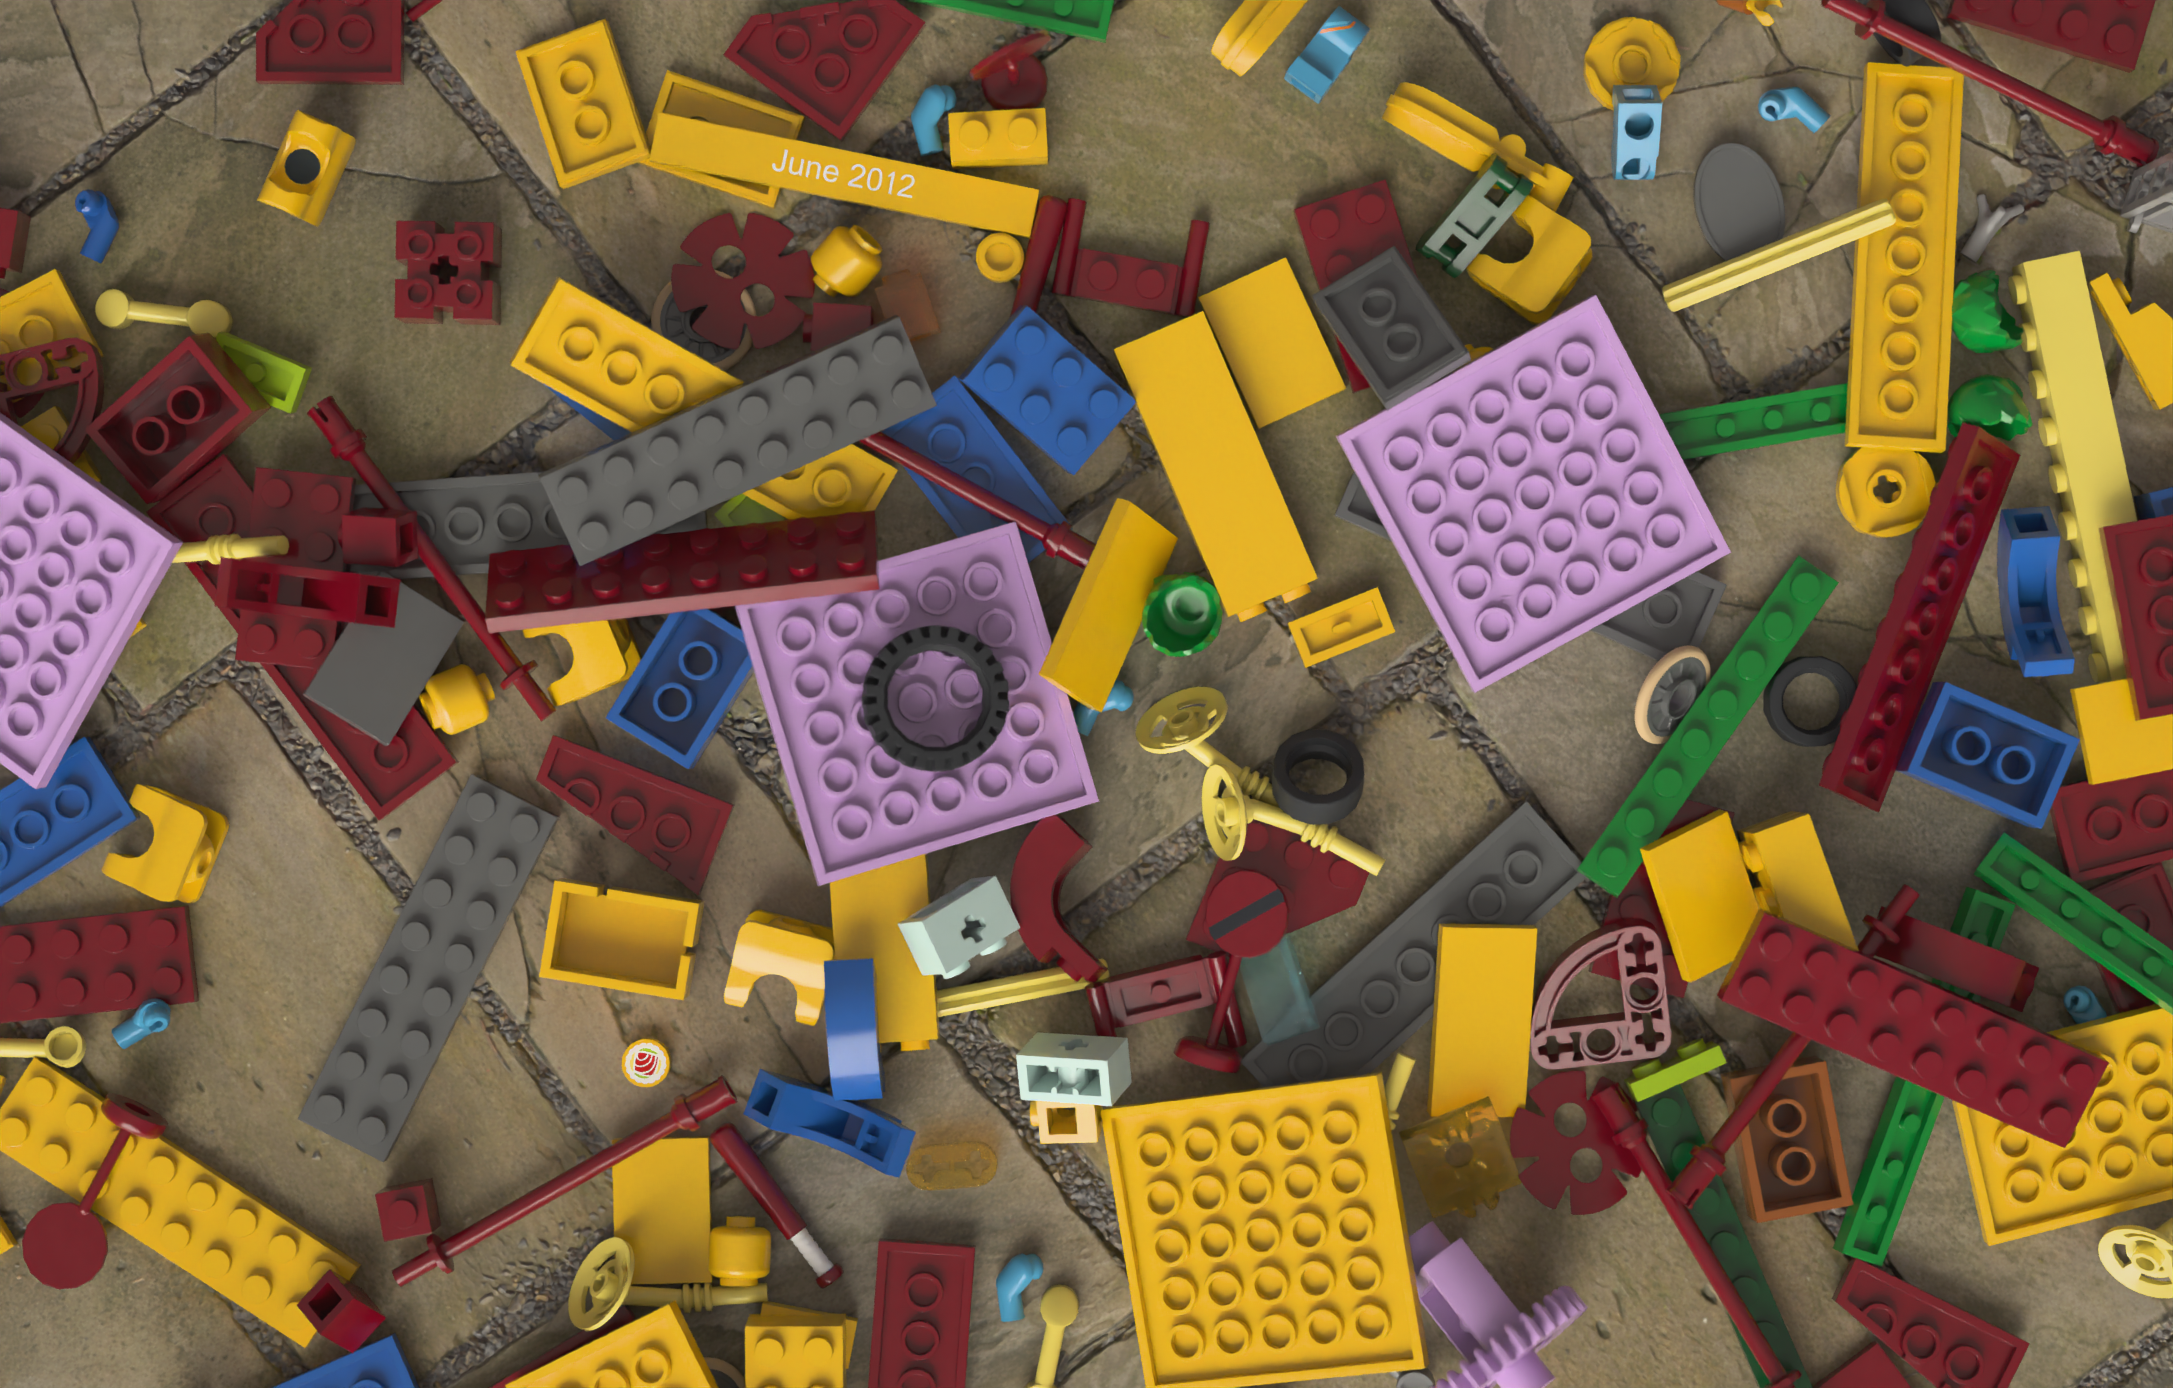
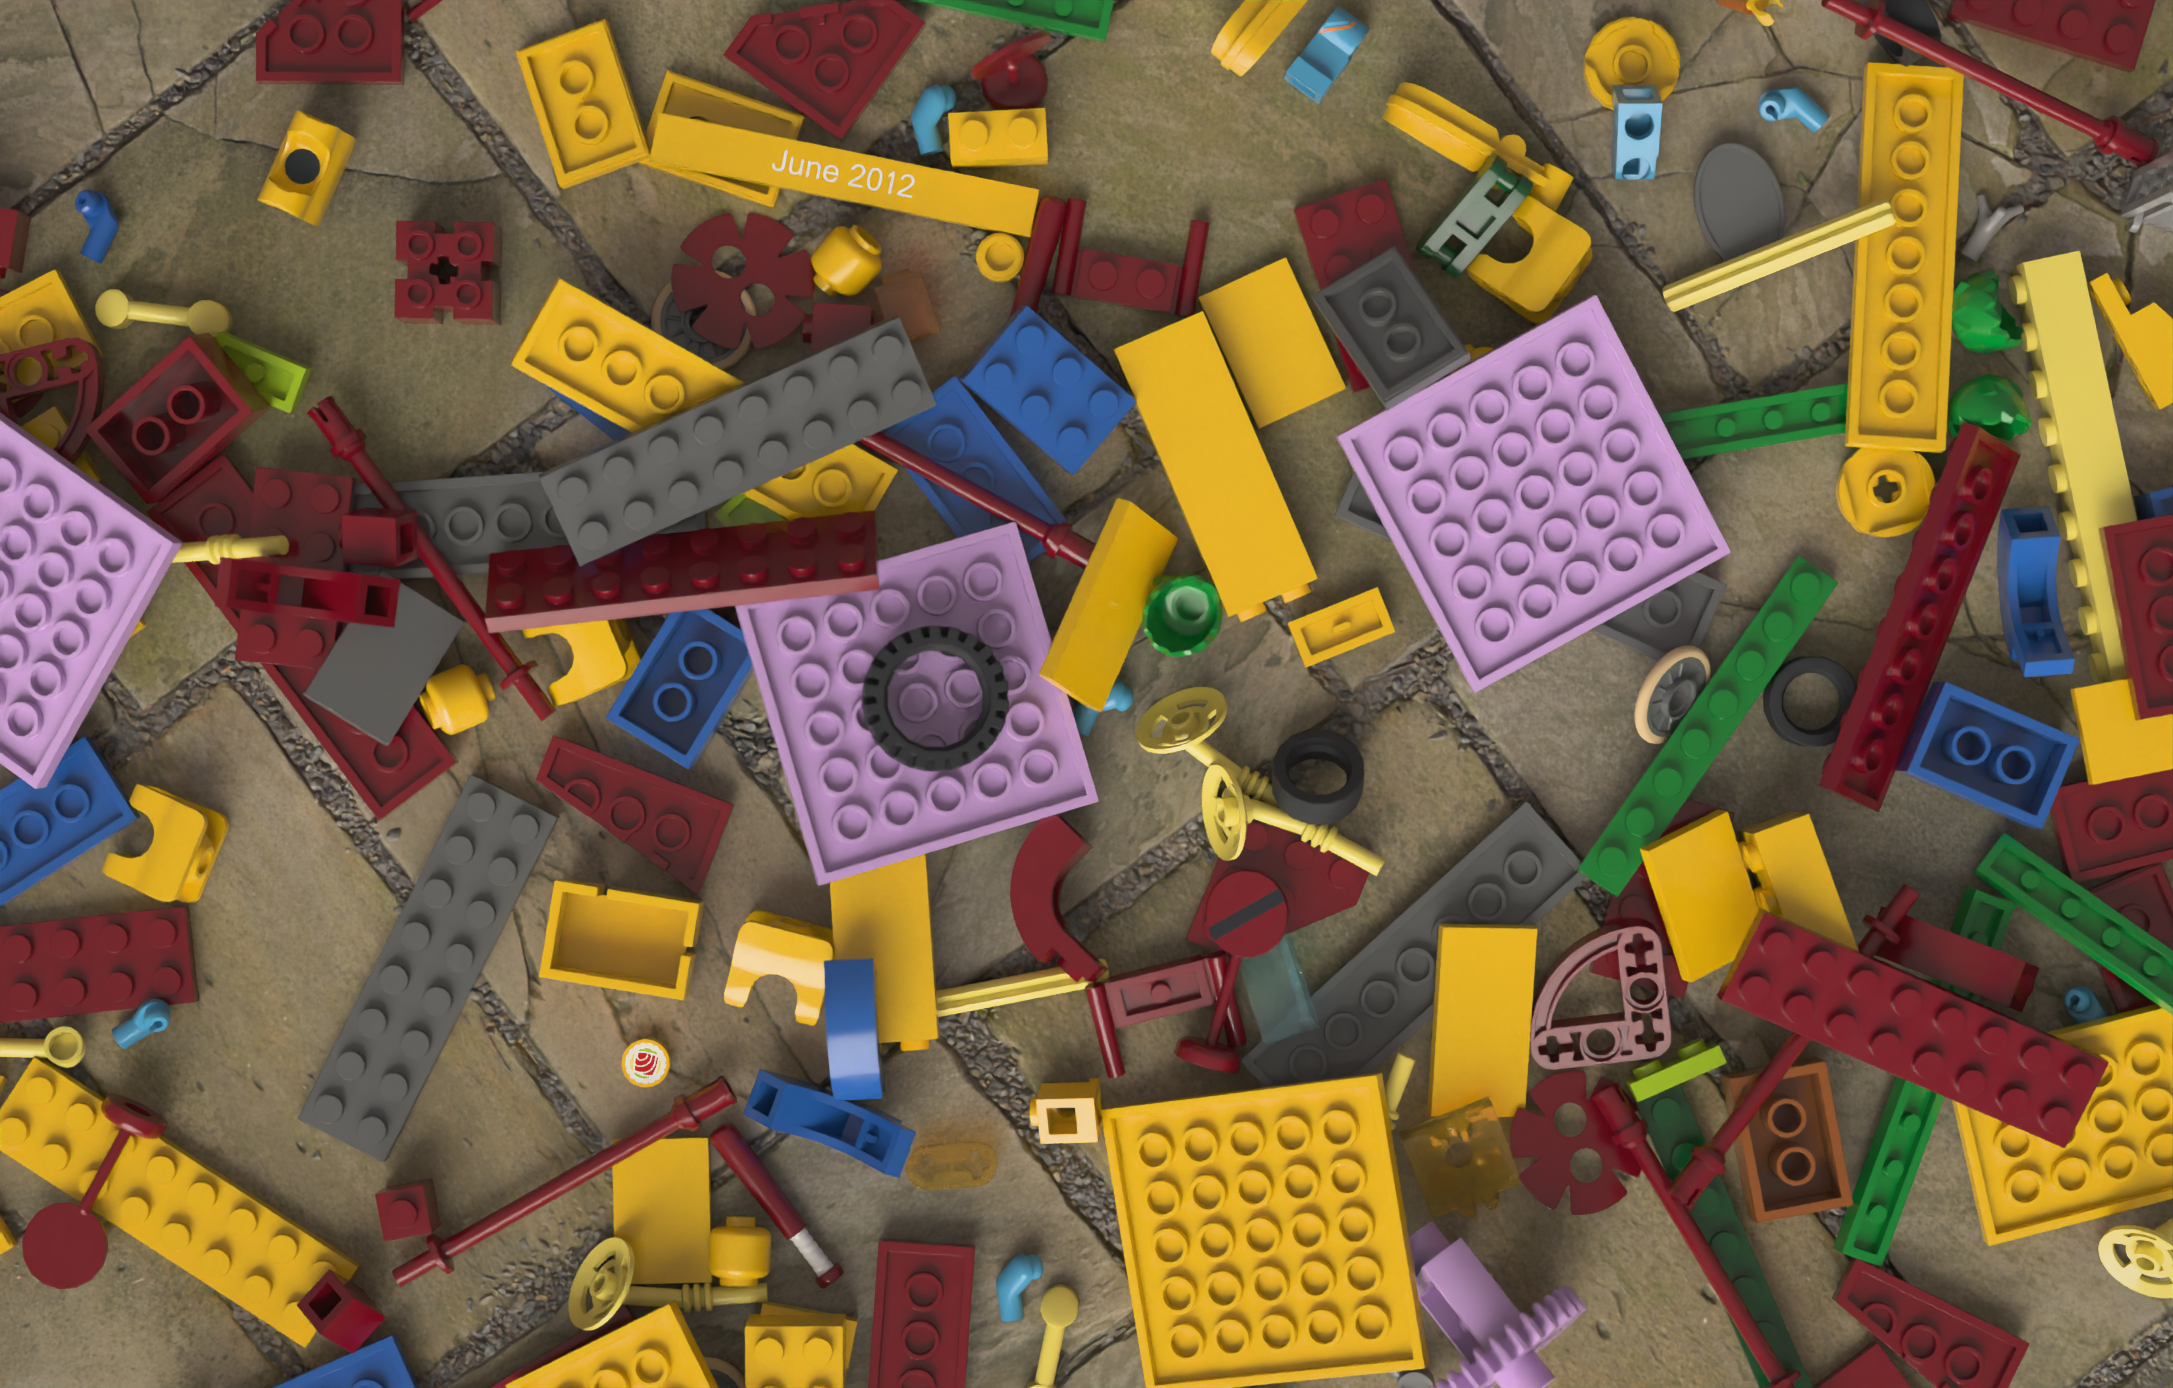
light aqua brick [898,876,1021,979] -> none
light aqua brick [1016,1032,1132,1106] -> none

